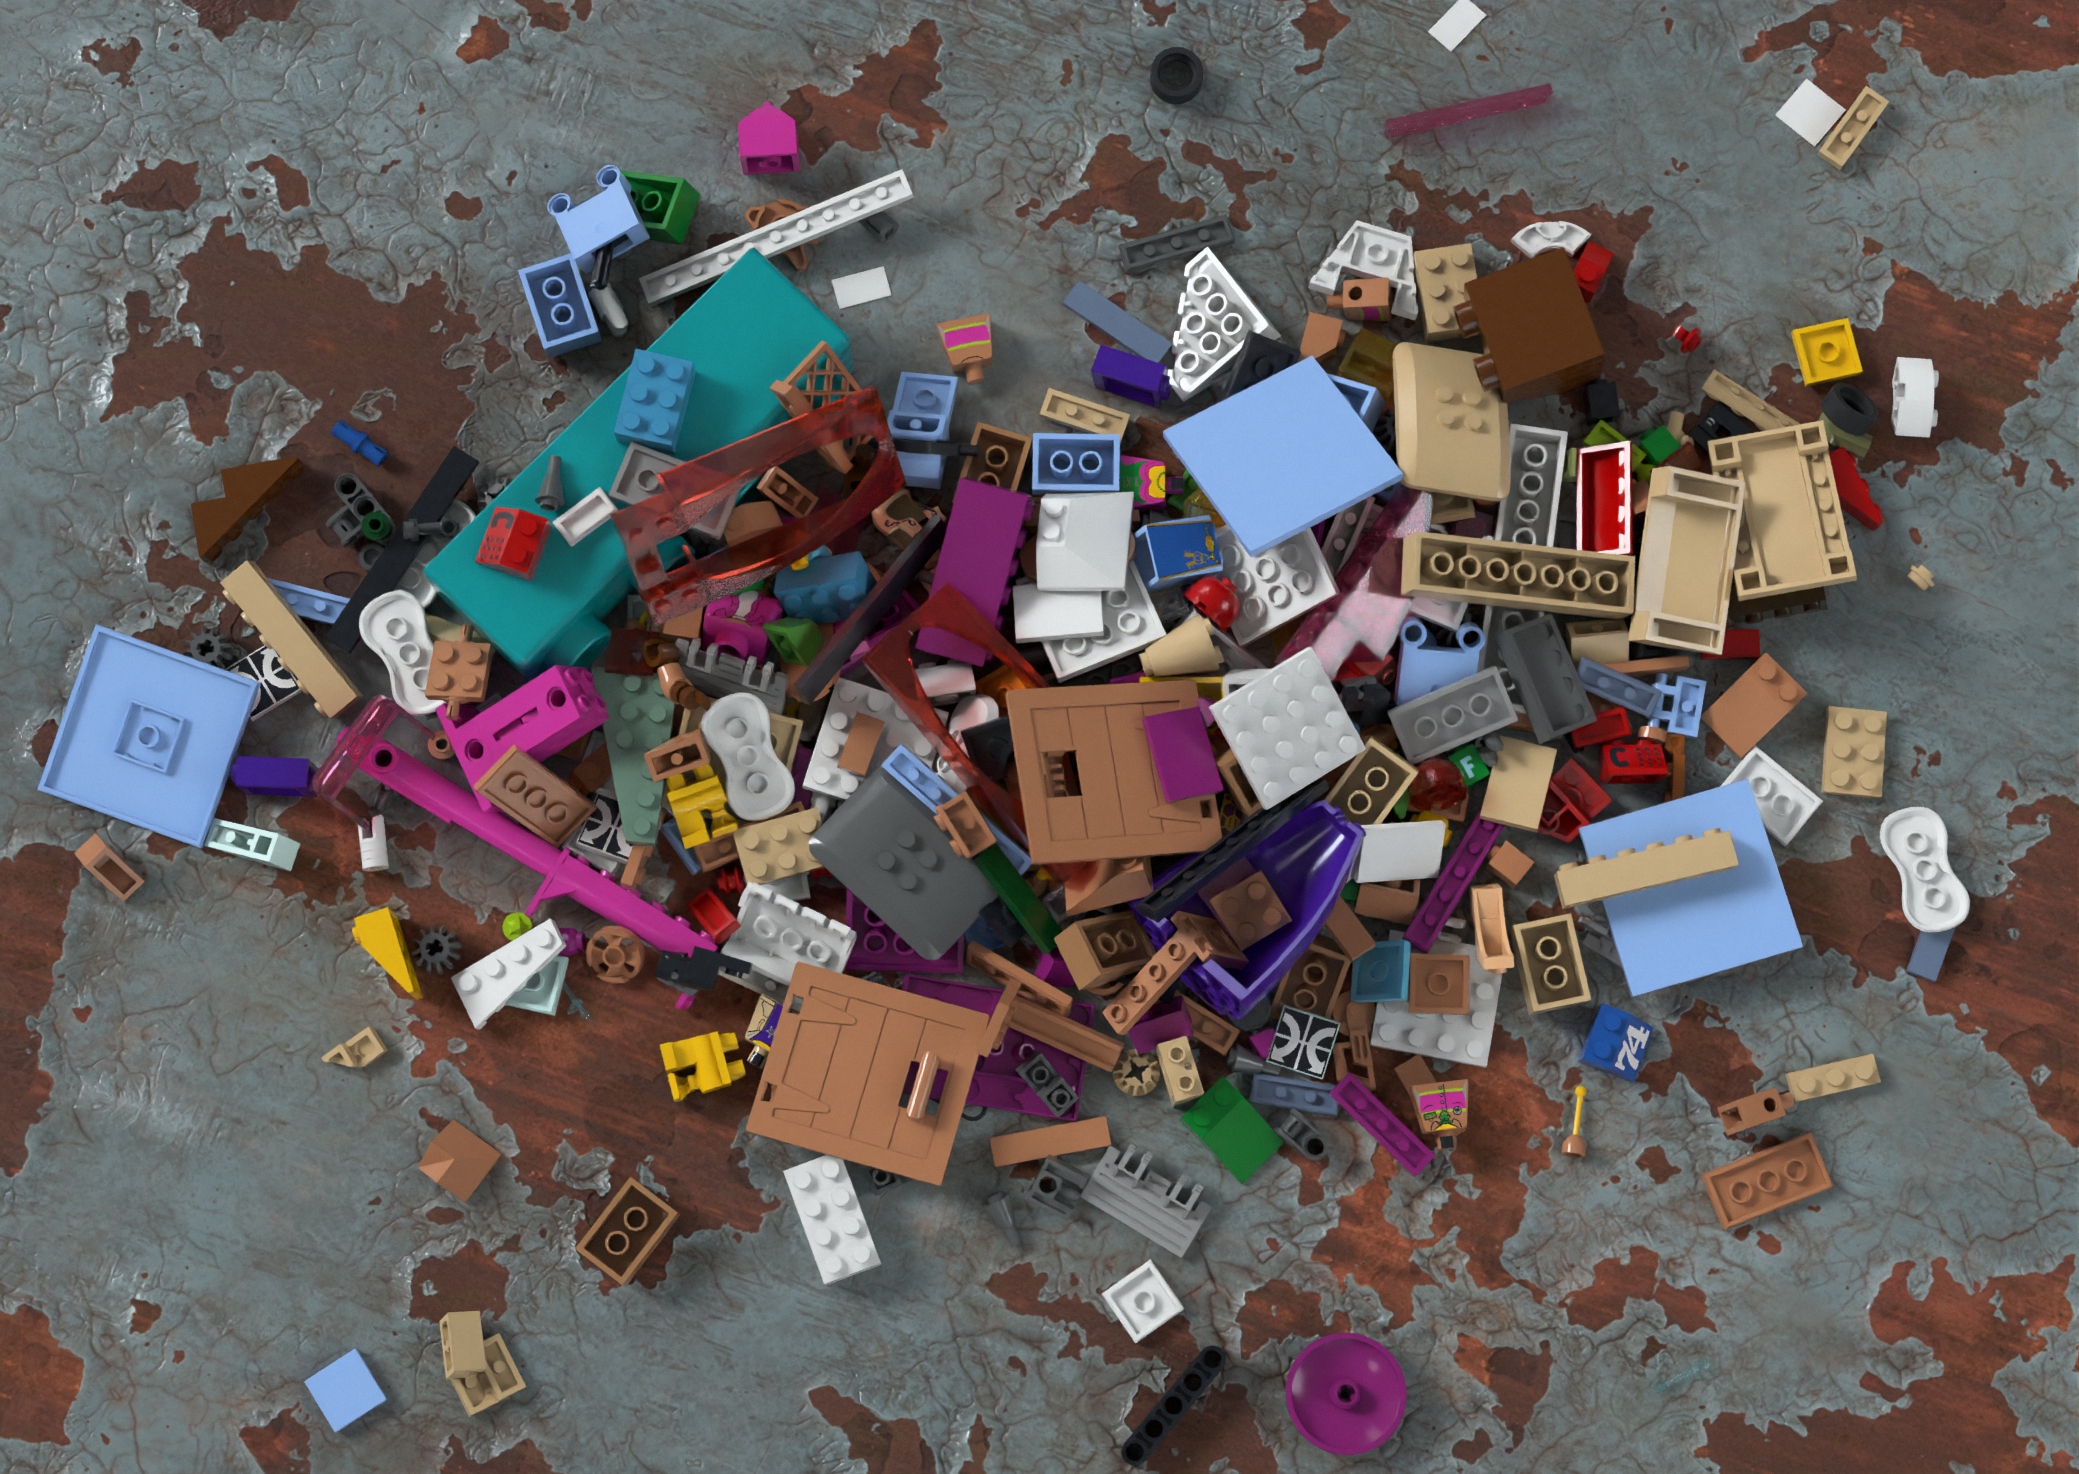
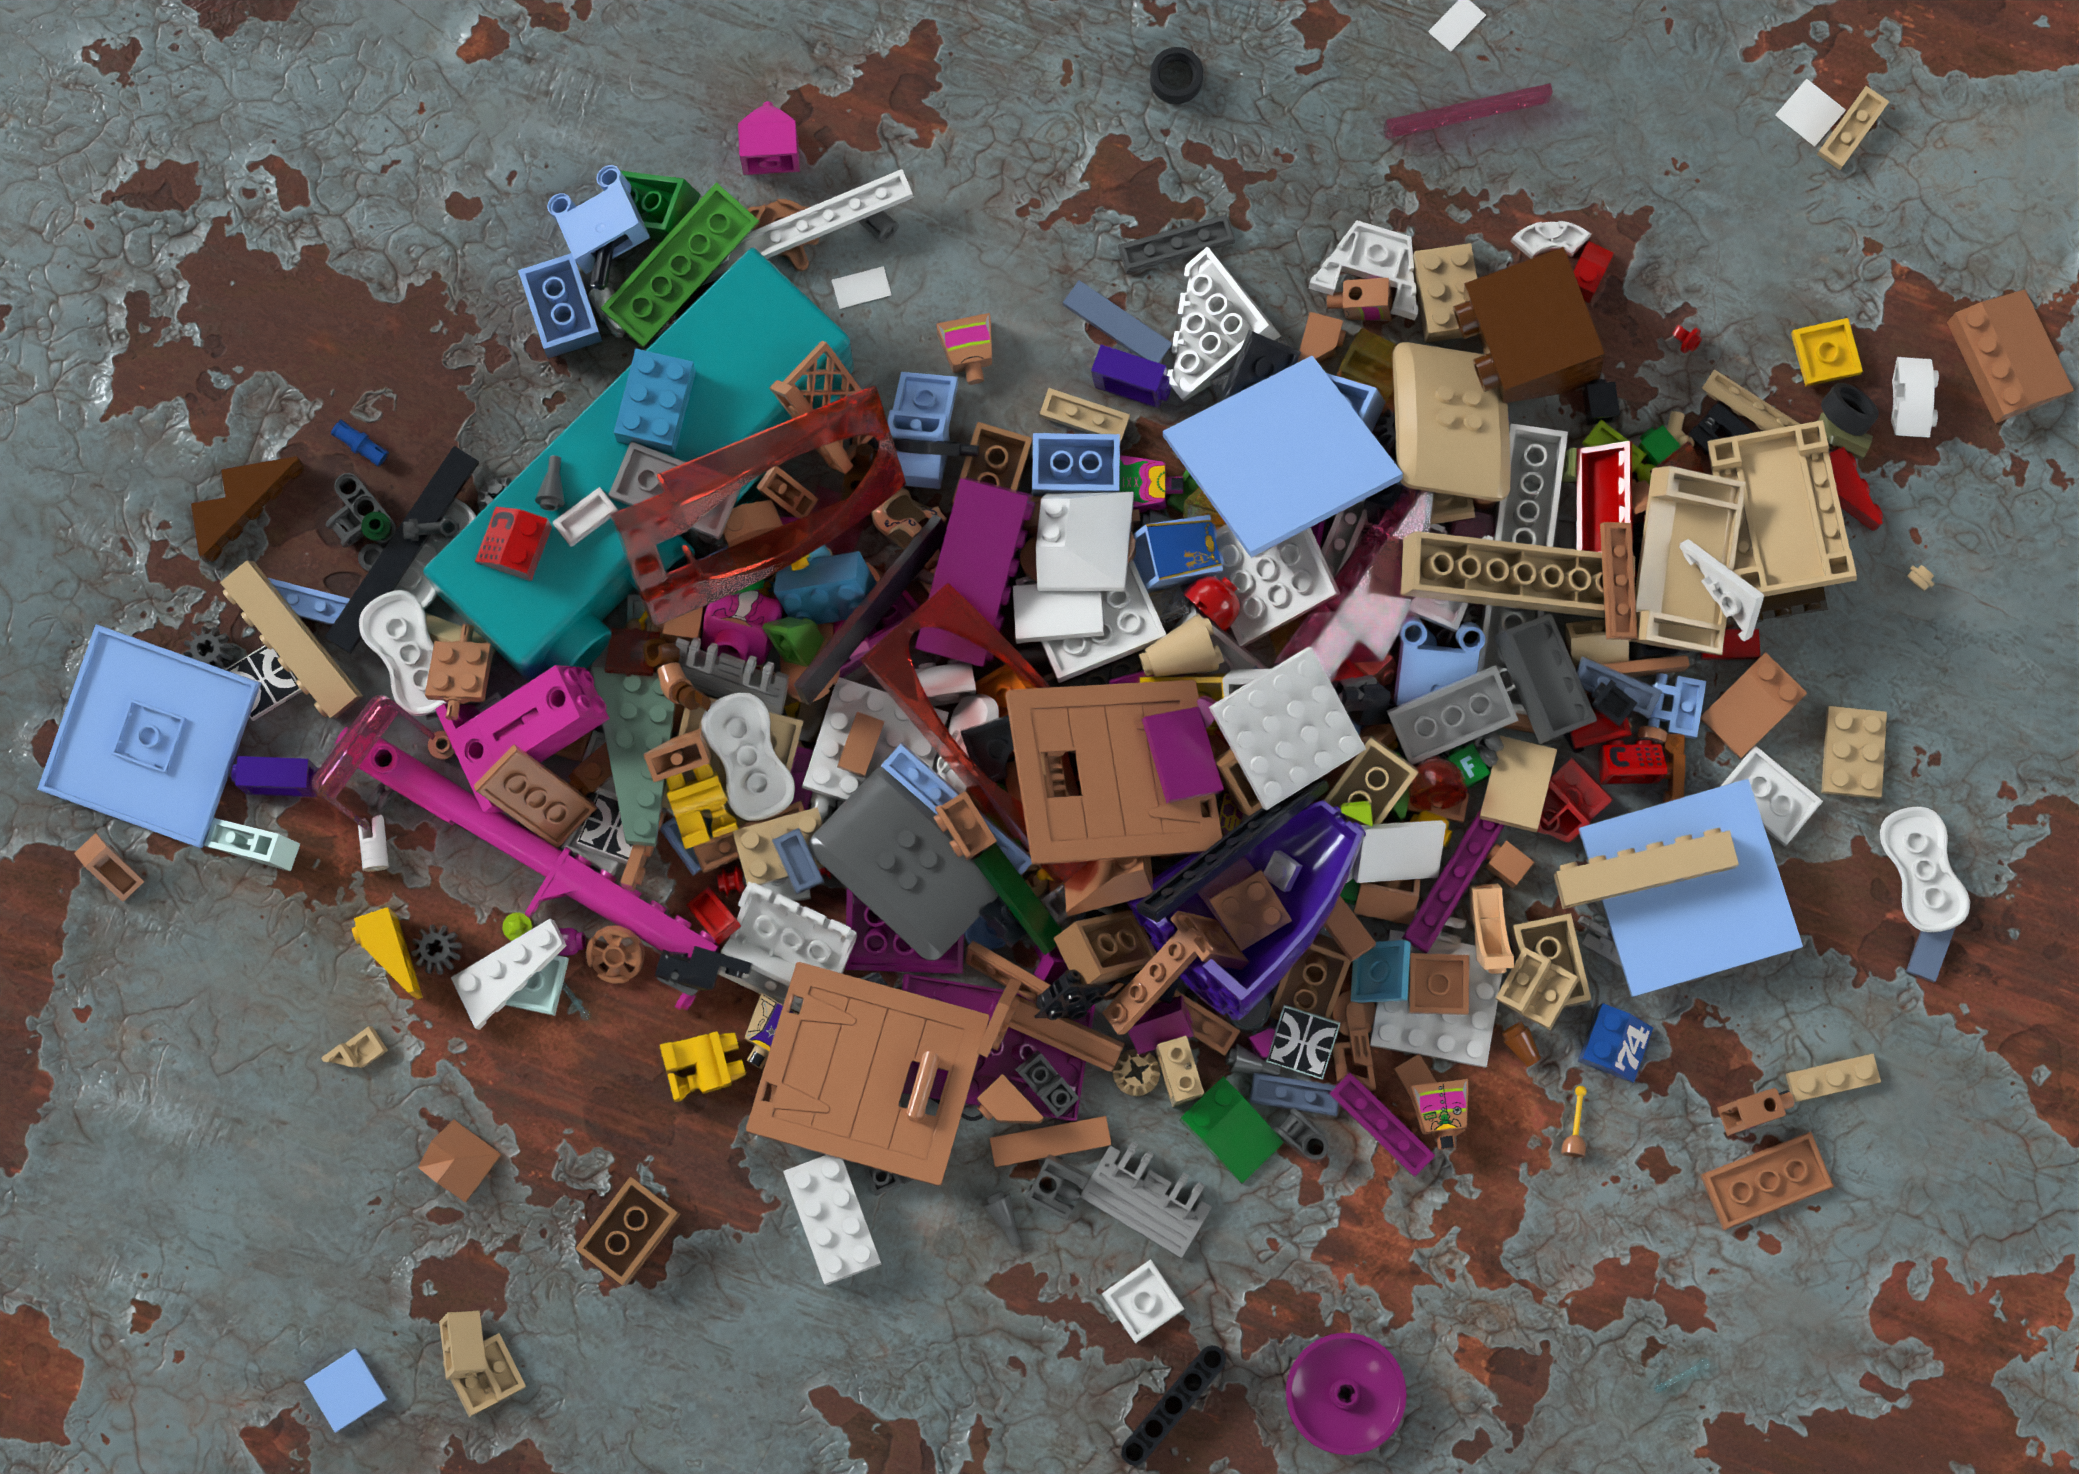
none -> bright green plate [601,182,759,348]
none -> sand blue tile [772,828,824,894]
none -> nougat slope [977,1074,1044,1124]
none -> black hinge [1034,969,1113,1020]
none -> white plate [1264,851,1302,892]
none -> lime slope [1341,801,1373,826]
none -> black bracket [1364,484,1403,525]
none -> tan slope [1496,947,1579,1031]
none -> dark orange cone [1502,1021,1541,1067]
none -> black bracket [1591,680,1637,727]
none -> nougat tile [1600,522,1638,640]
none -> white wing [1679,539,1764,641]
none -> nougat slope [1947,290,2074,424]

